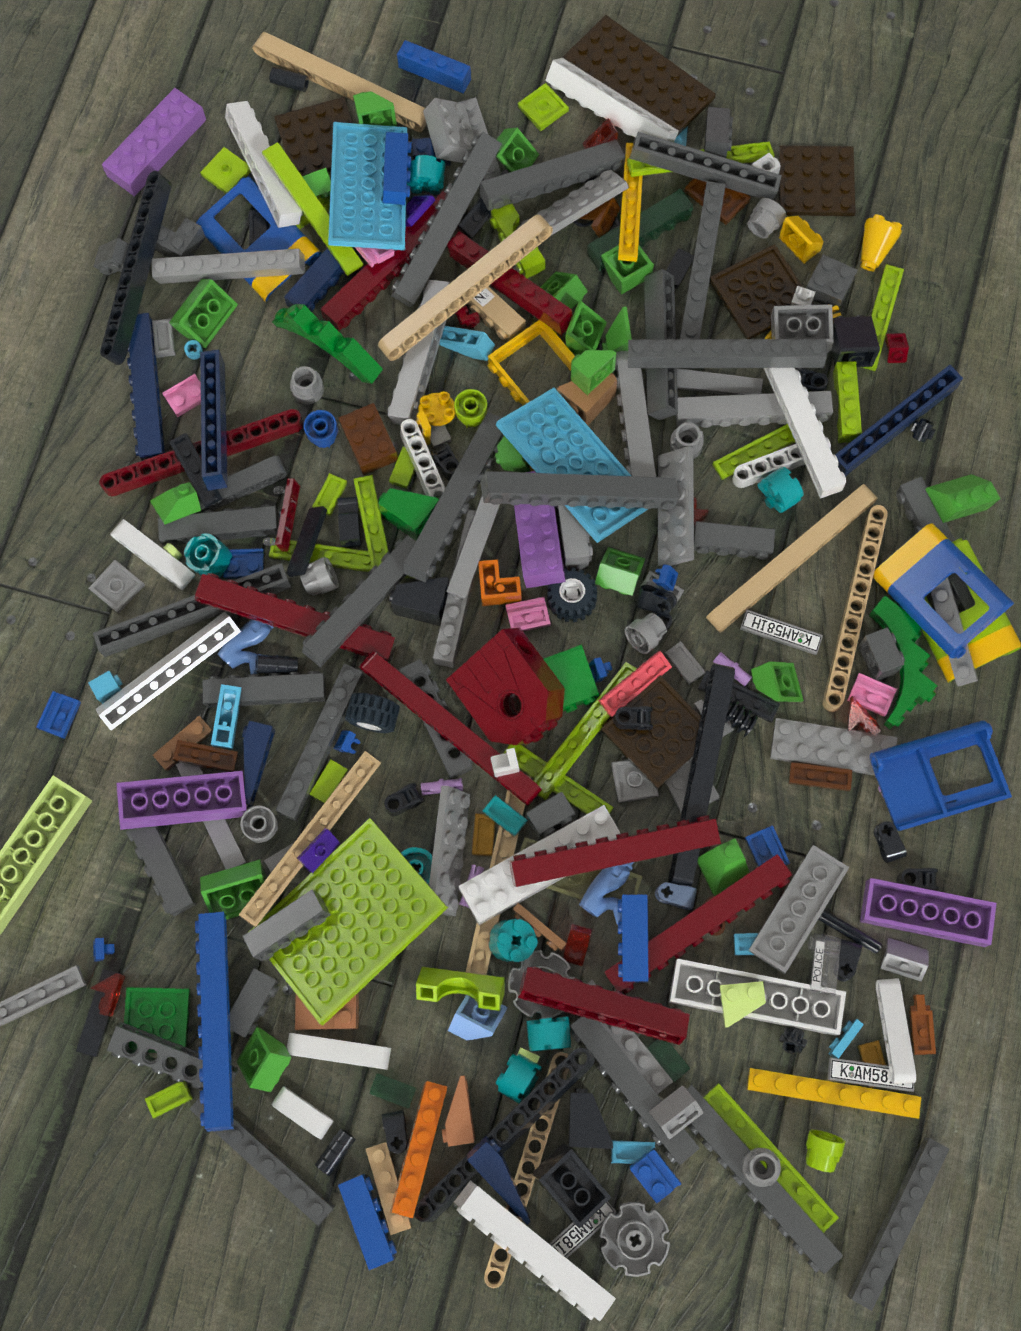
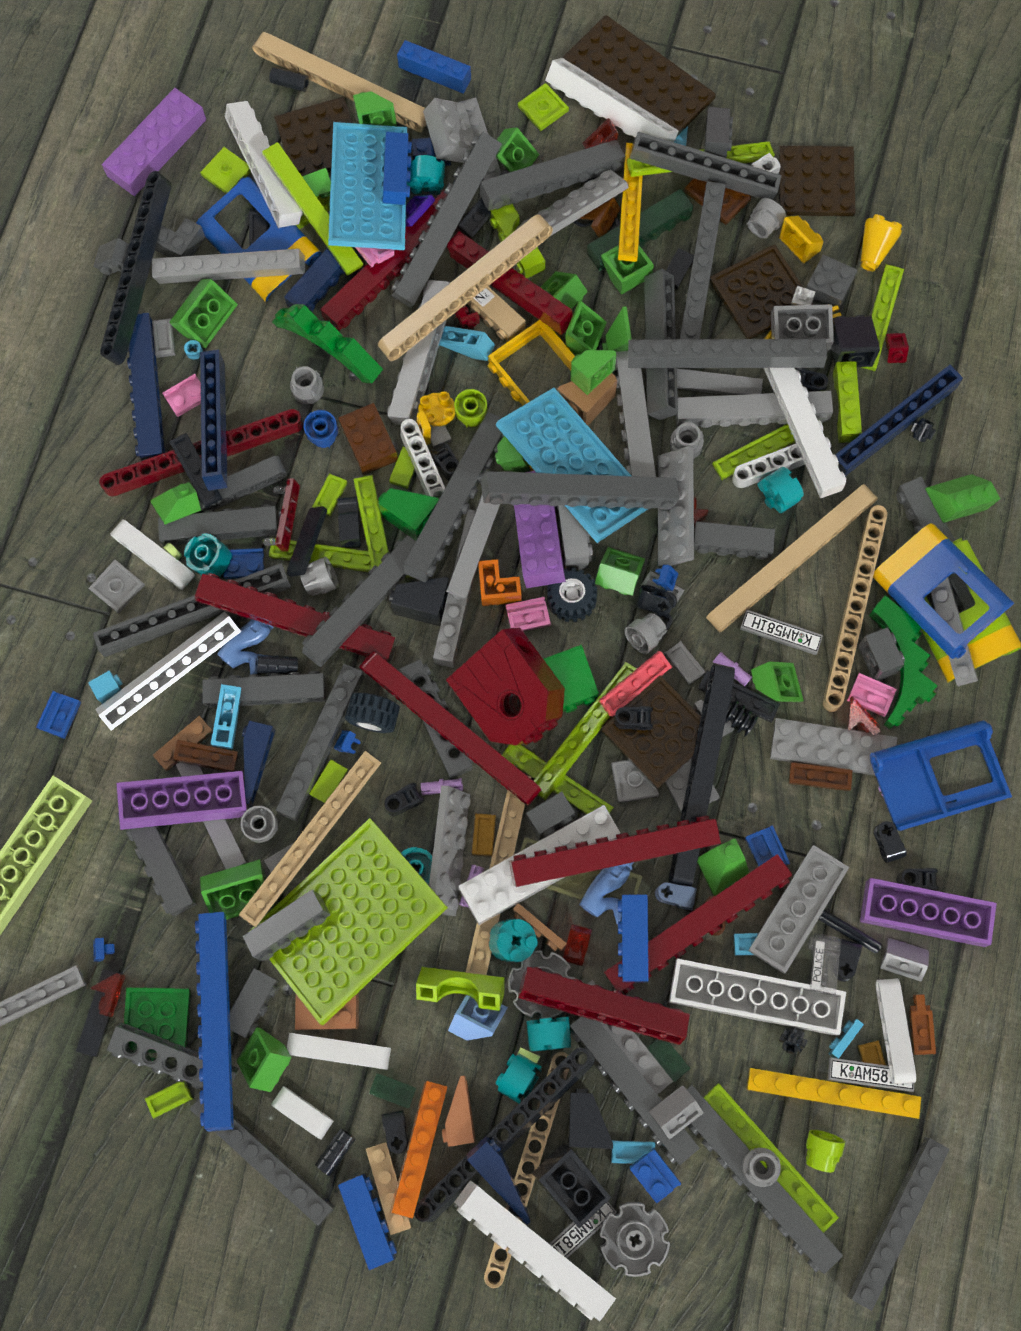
dark purple plate [297,828,340,873] -> none
teal tile [482,795,528,837] -> none
white panel [491,748,519,777] -> none
blue tile [589,657,613,684] -> none
yellowish green wing [720,981,766,1028] -> none

